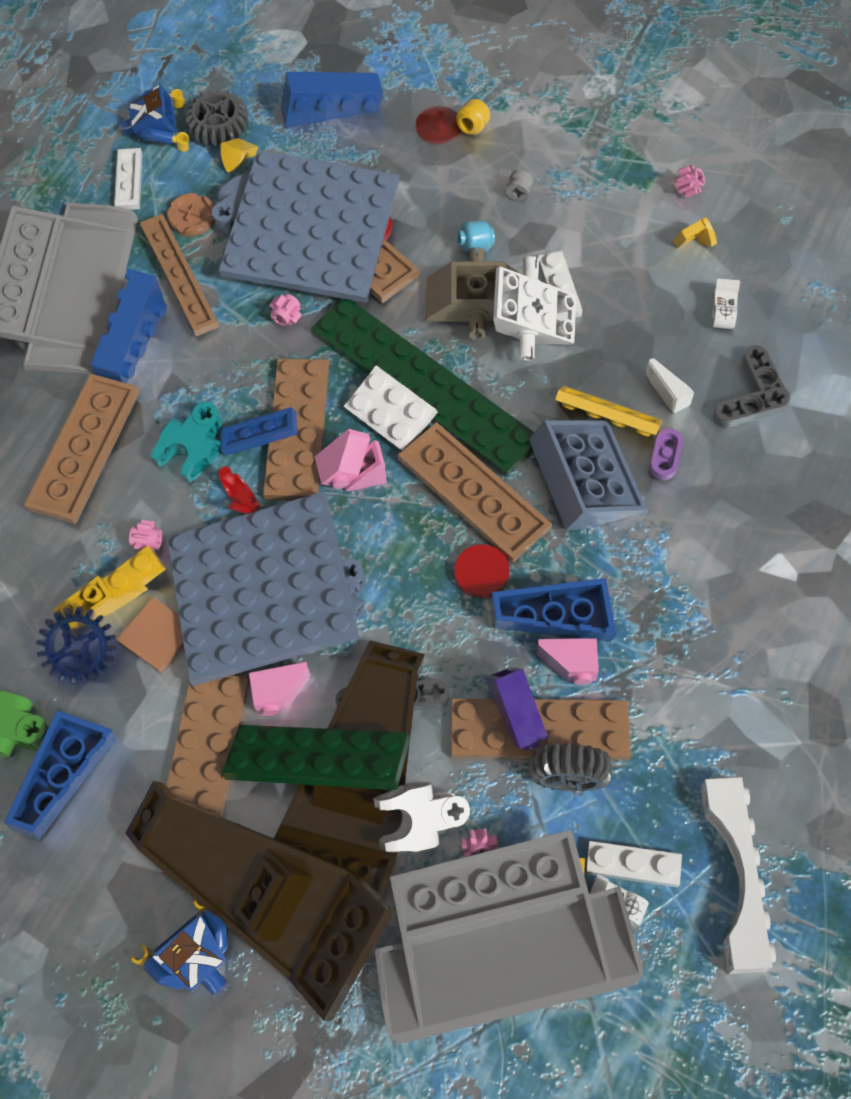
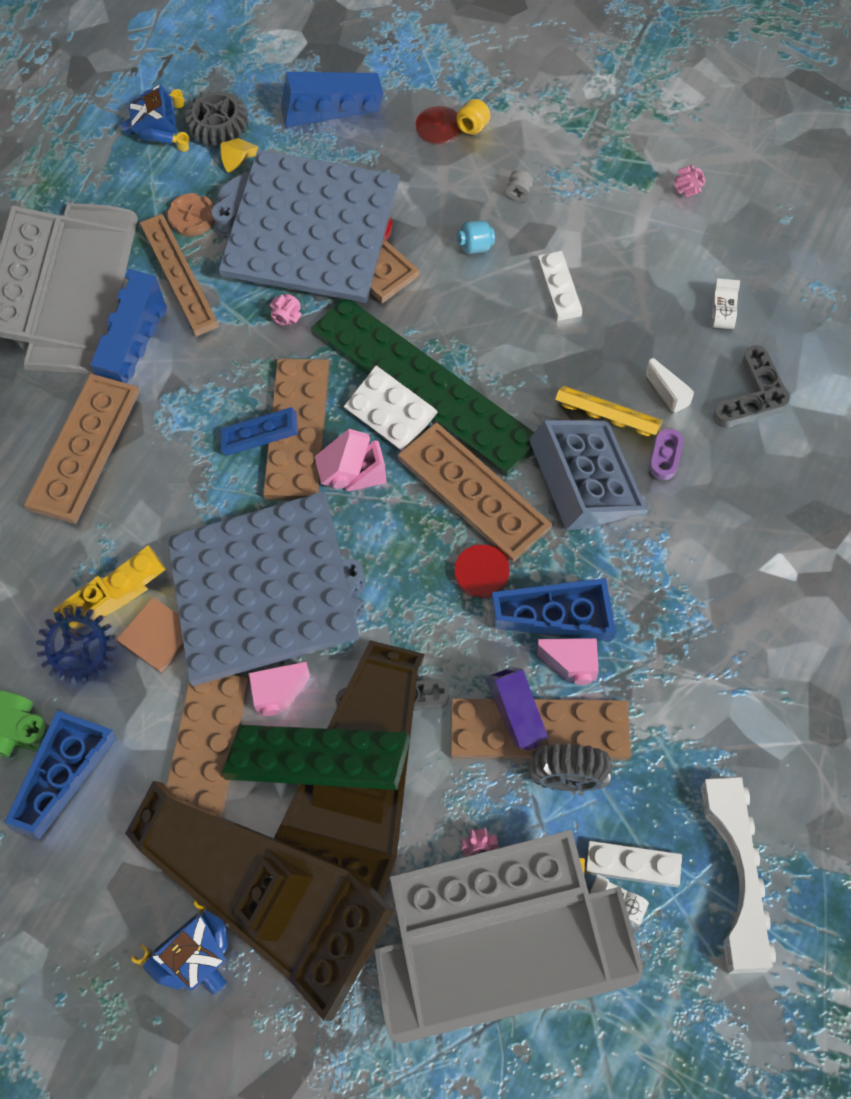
white tile [114,148,142,210] -> none
bright pink gear [129,520,162,553] -> none
teal piece [151,402,223,483] -> none
red helmet [217,466,260,515] -> none
white piece [374,782,470,852] -> none
dark tan slope [426,247,523,340] -> none
white slope [493,256,576,361] -> none
yellow tile [673,217,717,248] -> none

